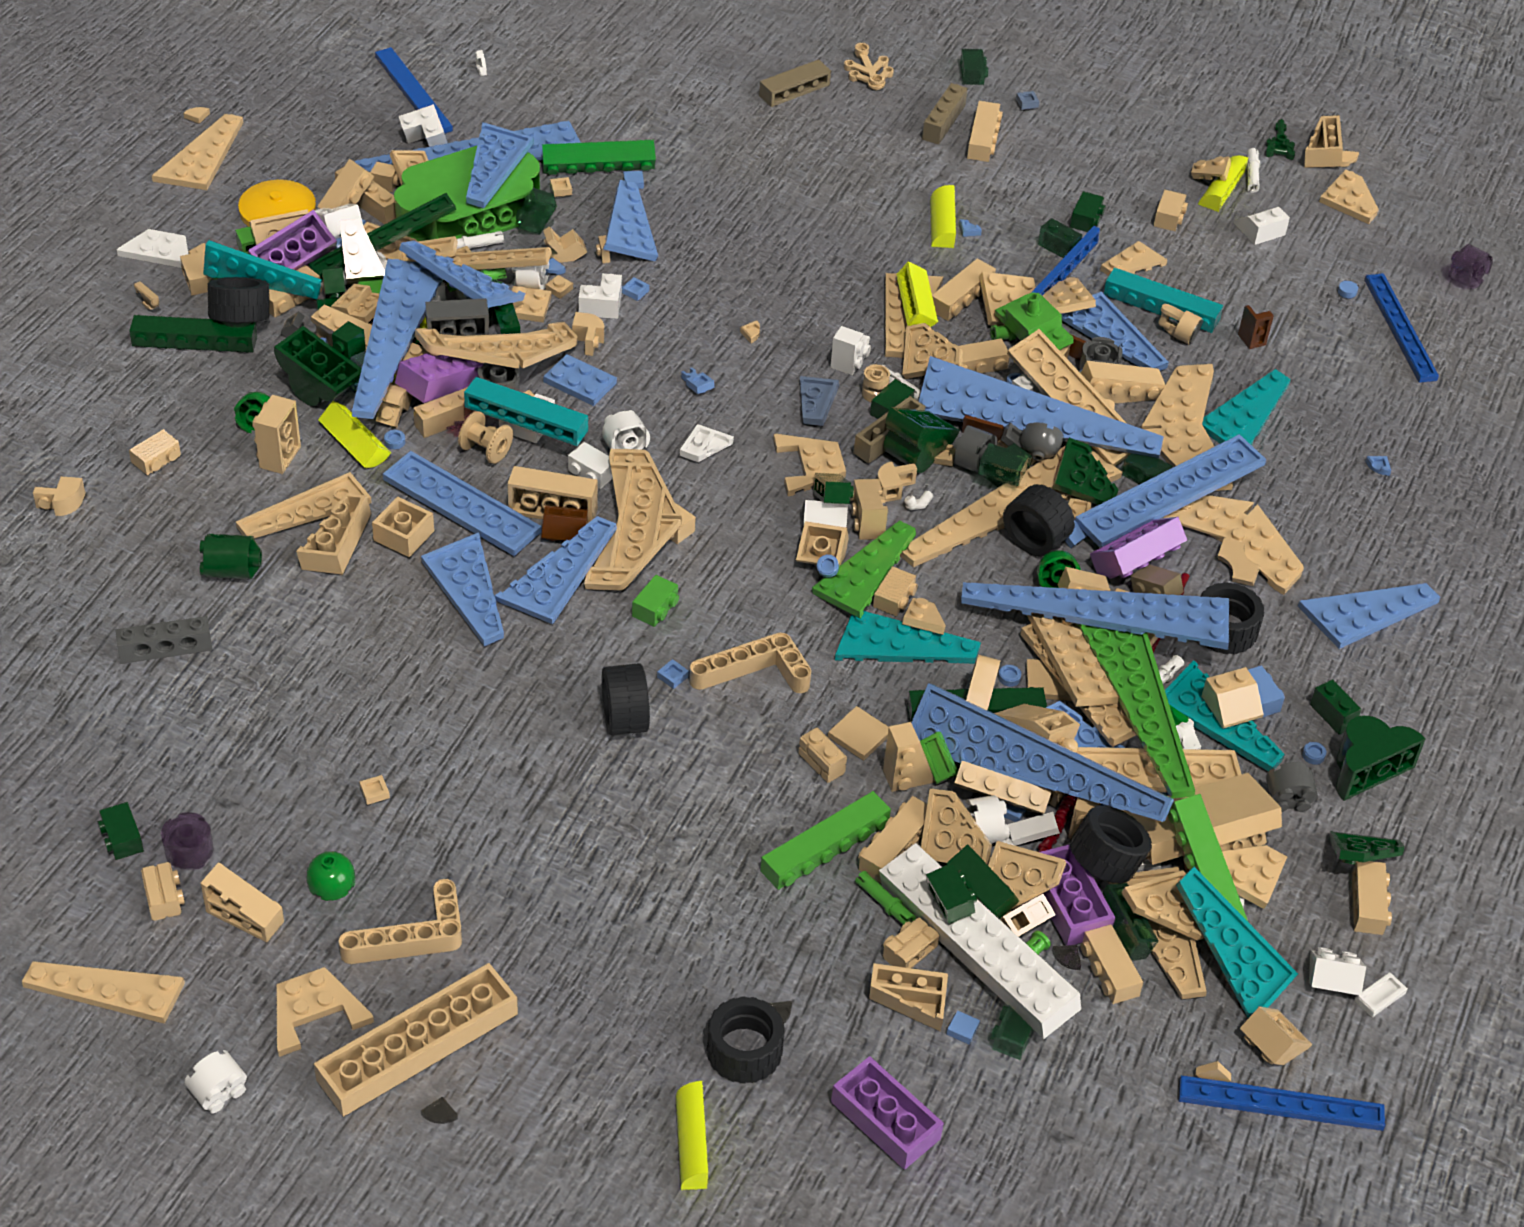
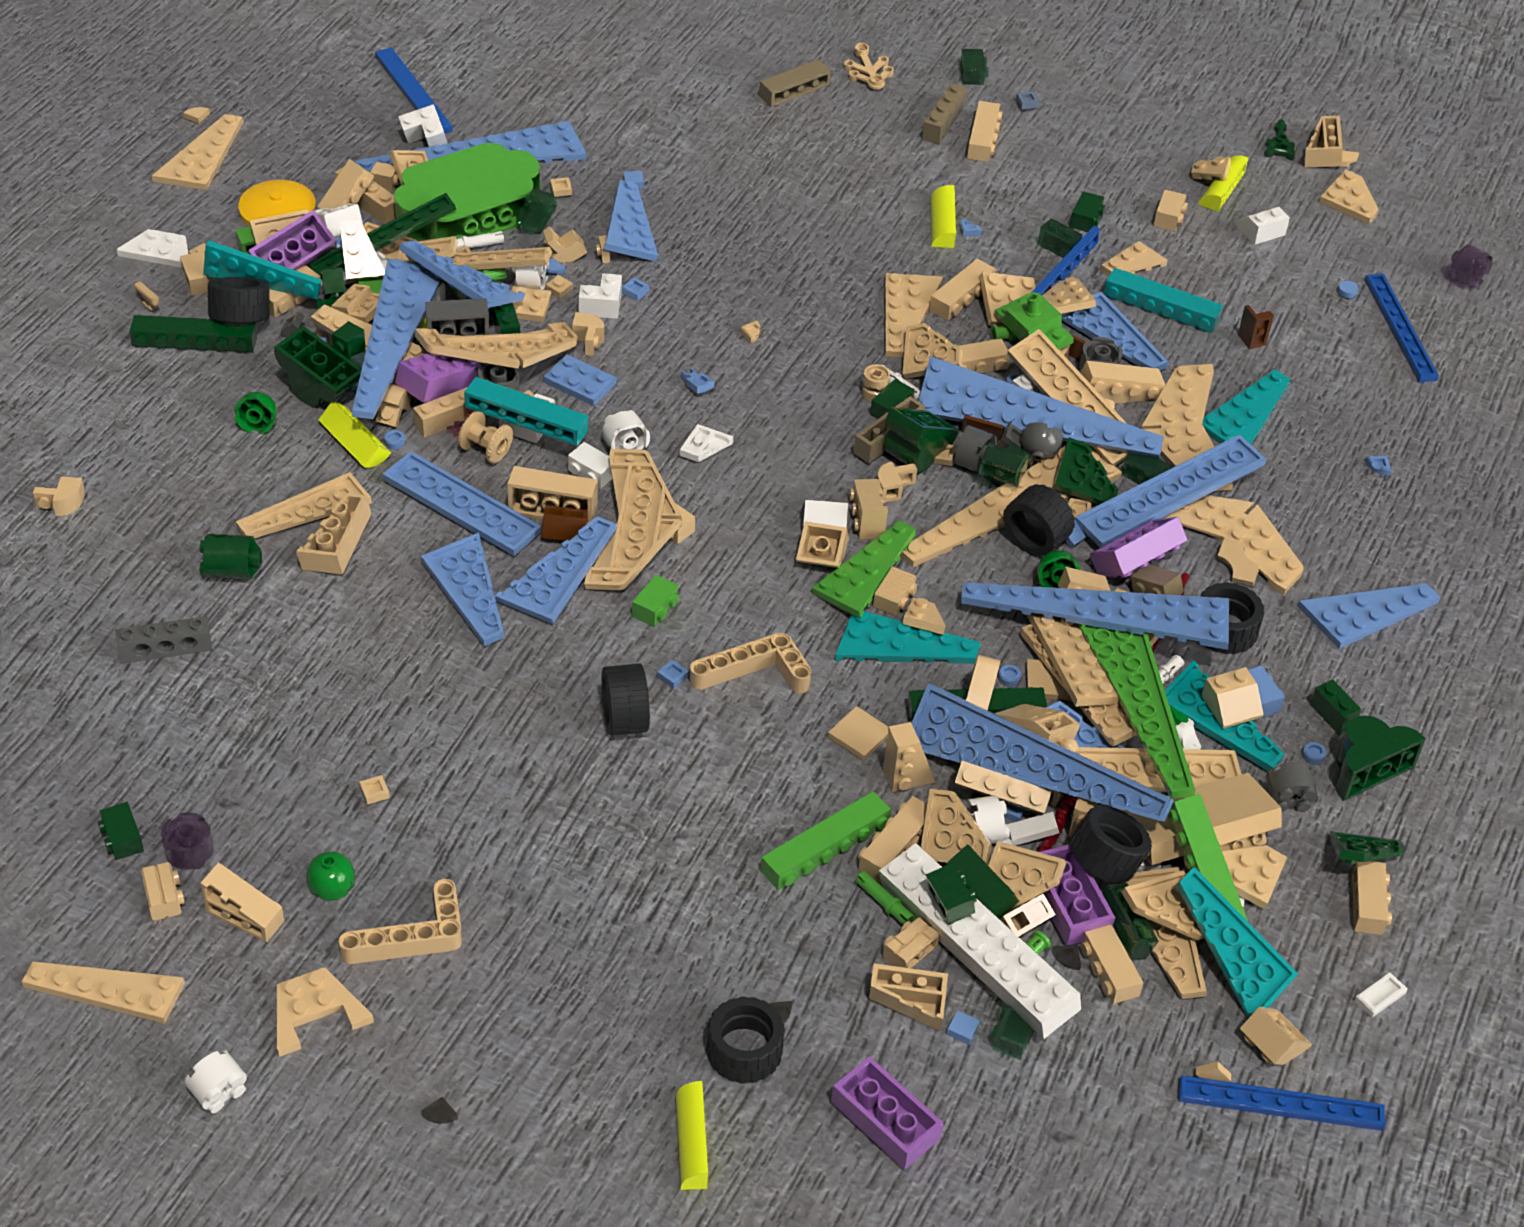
tan brick [129,429,181,475] -> none
tan brick [252,395,301,474] -> none
tan brick [314,963,518,1117] -> none
tan brick [372,496,434,557] -> none
medium blue wing [466,122,534,208] -> none
white tile [475,50,487,76] -> none
green brick [542,140,656,175] -> none
tan wing [773,434,846,496] -> none
tan brick [798,728,847,783] -> none
sand blue wing [800,376,839,426] -> none
dark green brick [813,473,854,504] -> none
medium blue tile [817,555,839,578] -> none
white brick [830,326,871,375] -> none
neon yellow brick [896,261,938,327] -> none
white arm [904,491,933,510] -> none
bright green tile [920,732,958,784] -> none
tan piece [1158,304,1203,344] -> none
white pin [1246,148,1260,193] -> none
white slope [1309,947,1366,995] -> none

